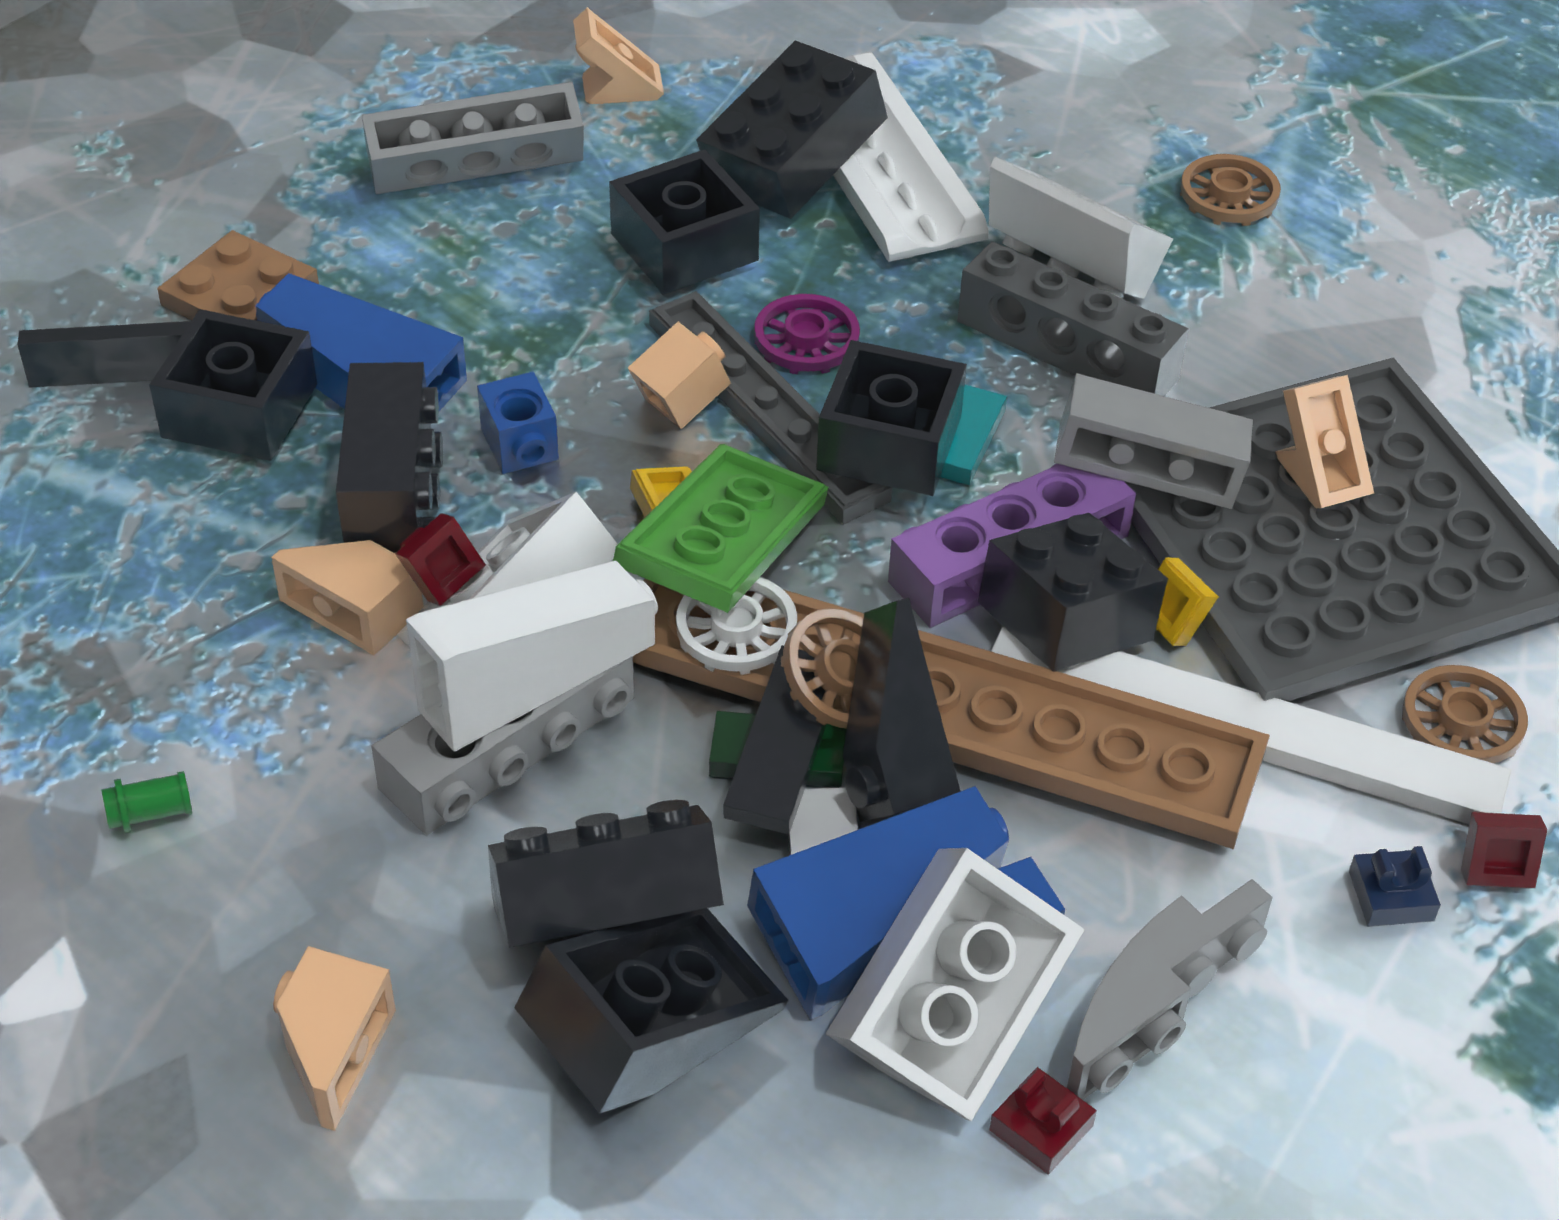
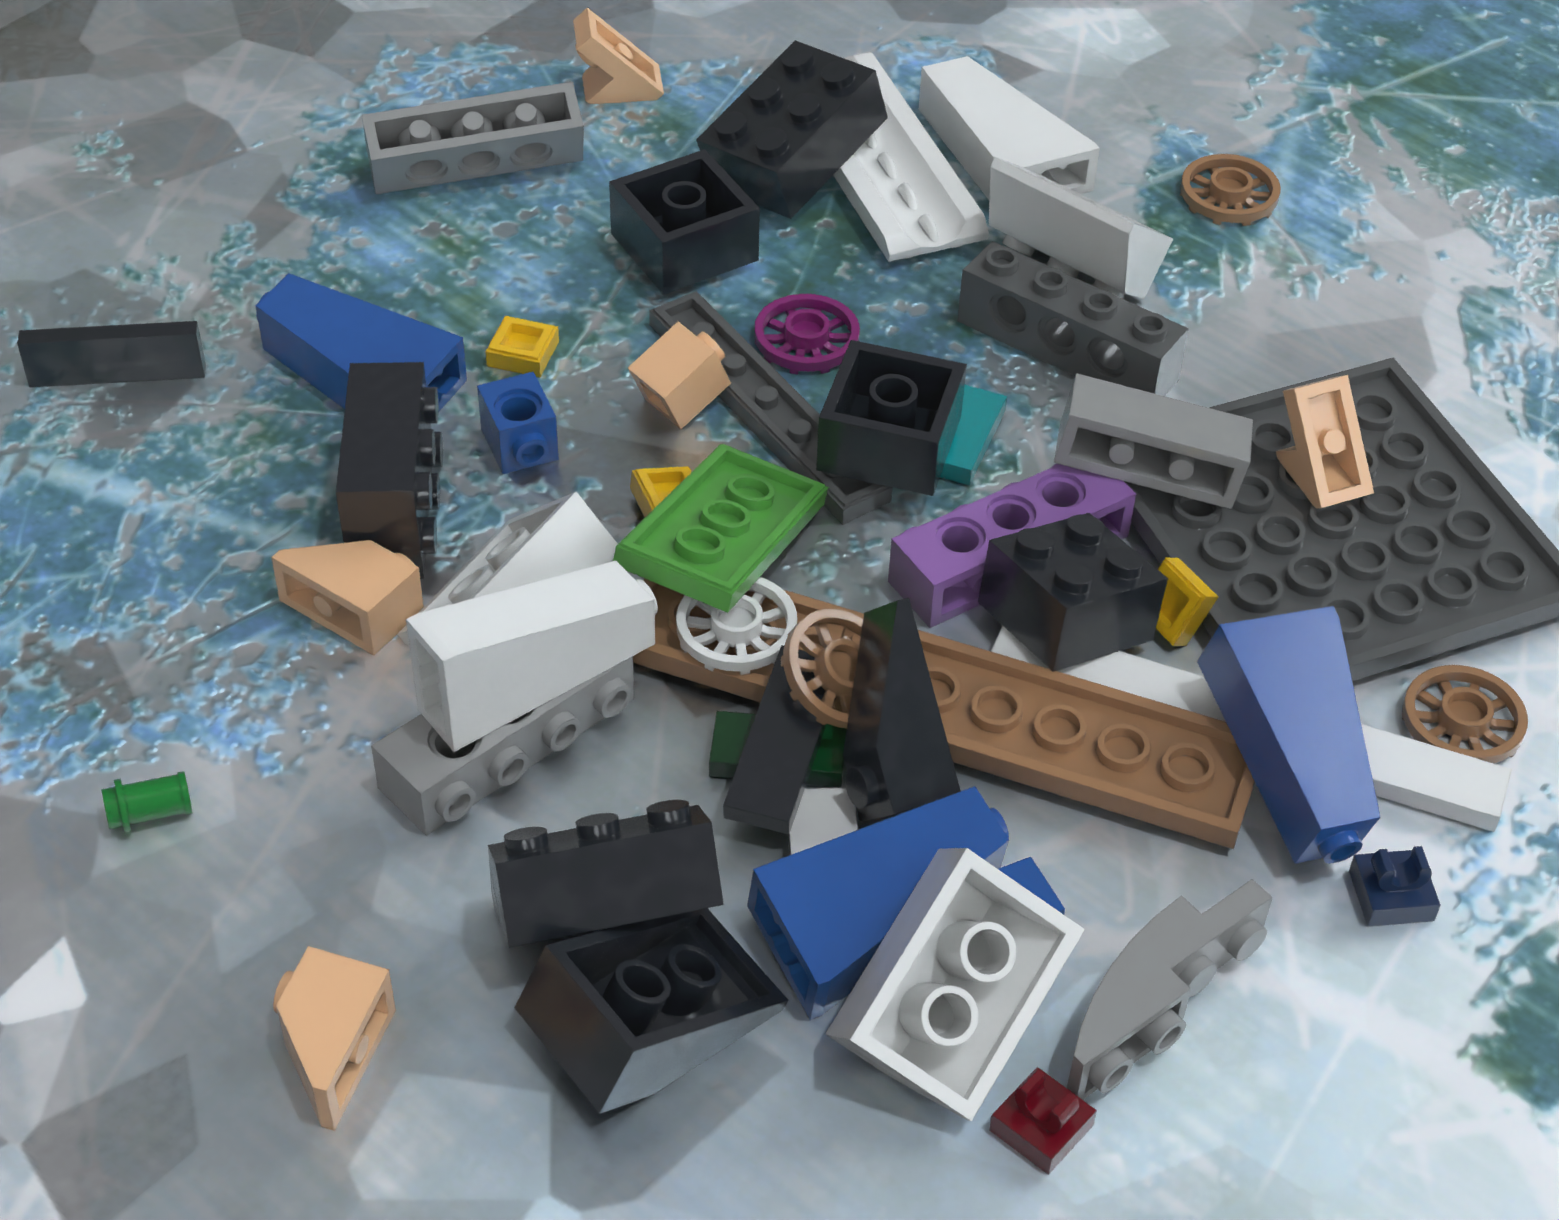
black brick [149,309,317,461] -> none
medium nougat plate [157,230,319,321] -> none
dark red tile [395,513,486,606] -> none
dark red tile [1461,812,1548,888] -> none
none -> yellow tile [485,316,559,378]
none -> white slope [918,56,1100,200]
none -> slope [1197,606,1381,864]

